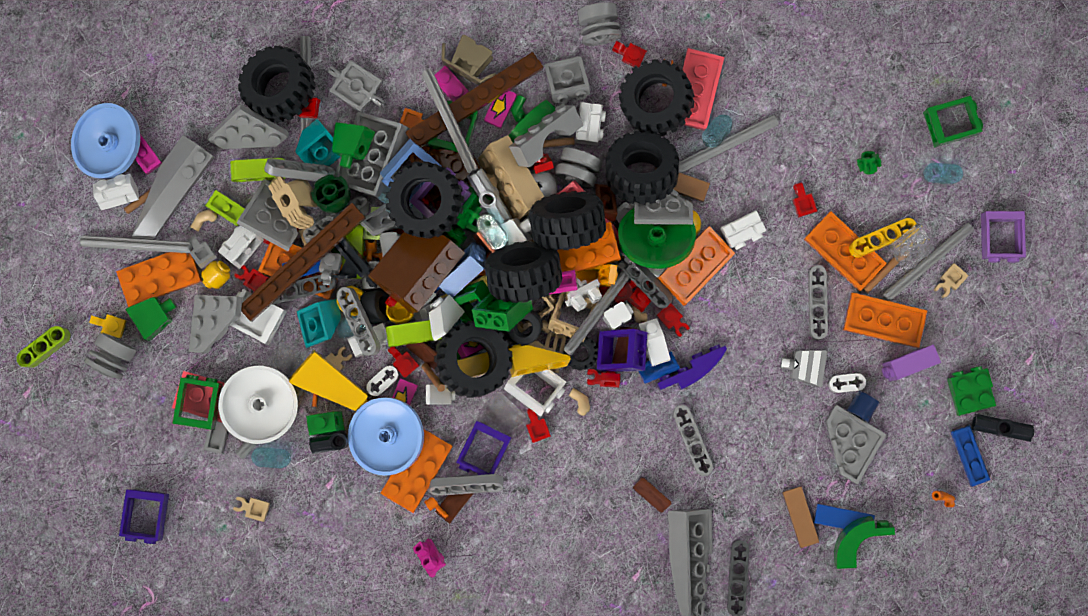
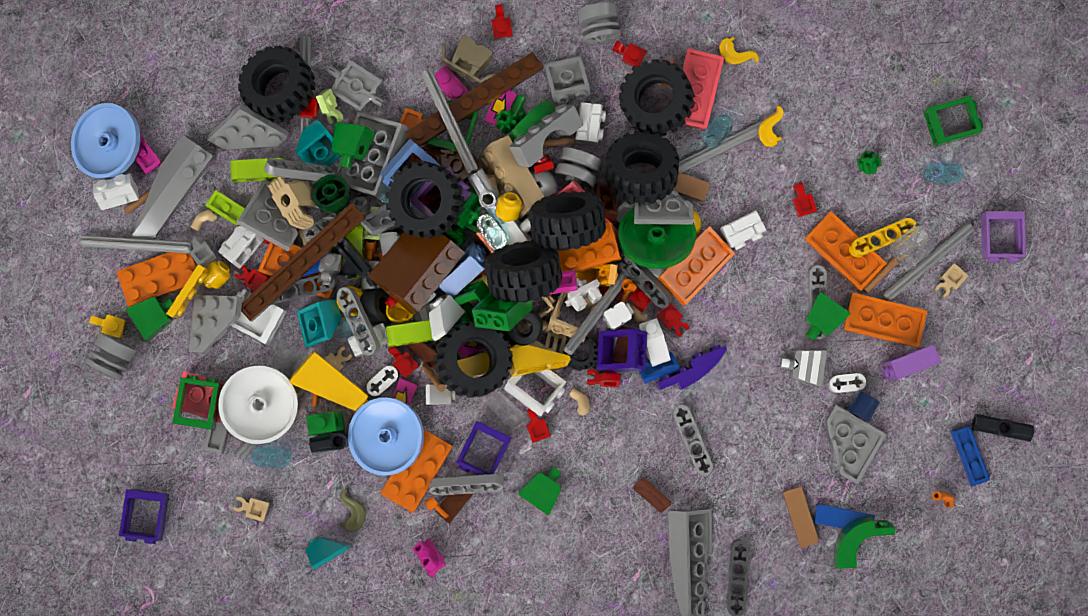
lime beam [16,326,71,368] -> none
green plate [947,366,996,416] -> none
none -> yellow wing [166,264,208,318]
none -> teal slope [305,536,352,570]
none -> yellowish green plate [316,88,343,124]
none -> olive piece [340,489,366,532]
none -> red plate [491,4,513,40]
none -> green gear [495,109,519,134]
none -> yellow head [495,192,522,222]
none -> green torso [518,466,562,516]
none -> orange hand [621,279,637,304]
none -> yellow piece [719,36,759,65]
none -> yellow piece [758,105,784,147]
none -> green torso [805,292,851,341]

